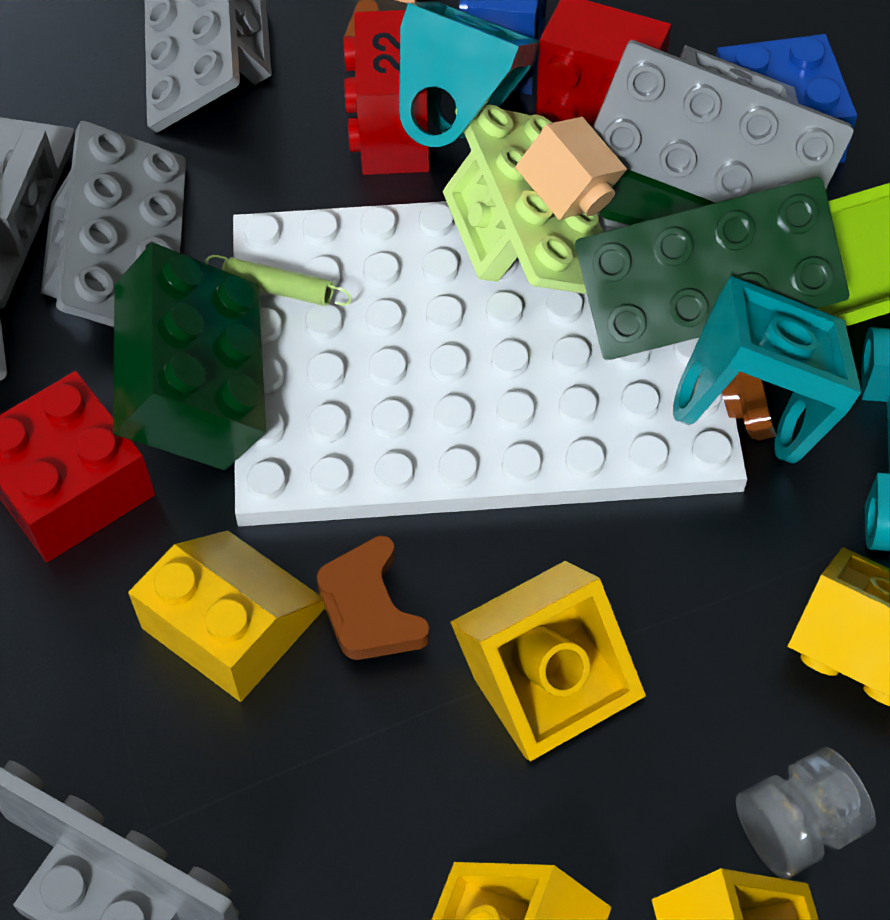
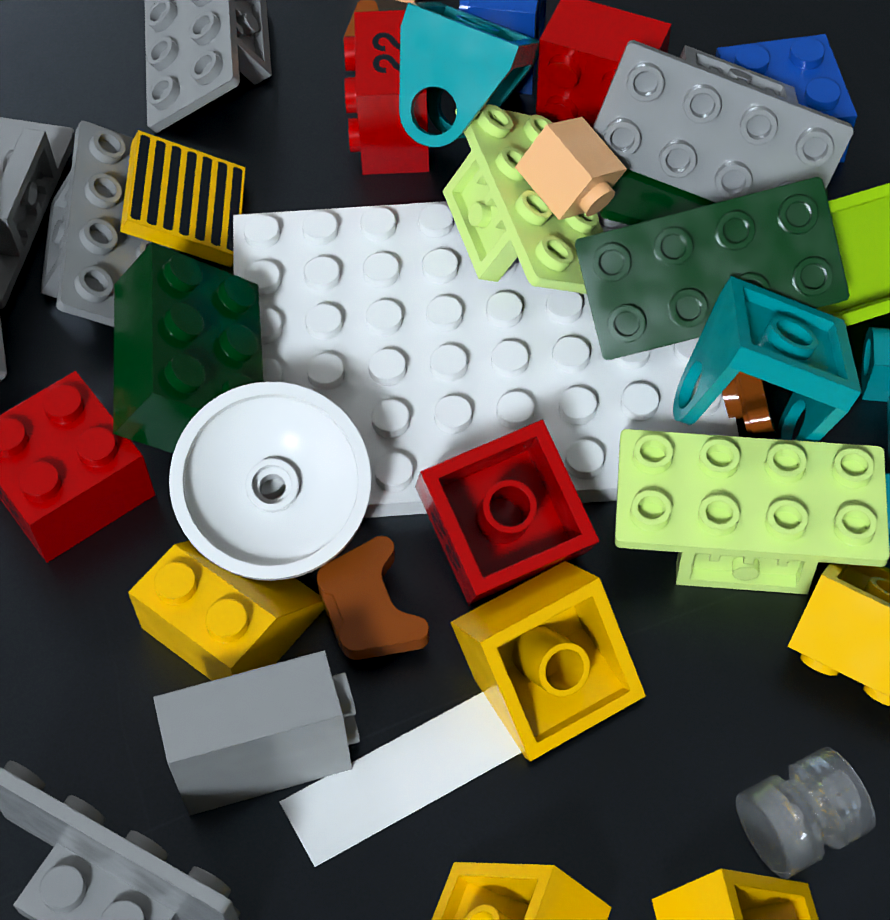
yellowish green piece [205,255,352,306] -> none
none -> tile [120,130,246,267]
none -> light grey brick [153,650,360,815]
none -> white dish [169,381,371,581]
none -> white sticker [279,692,522,867]
none -> red brick [415,419,600,605]
none -> yellowish green bracket [615,429,890,595]

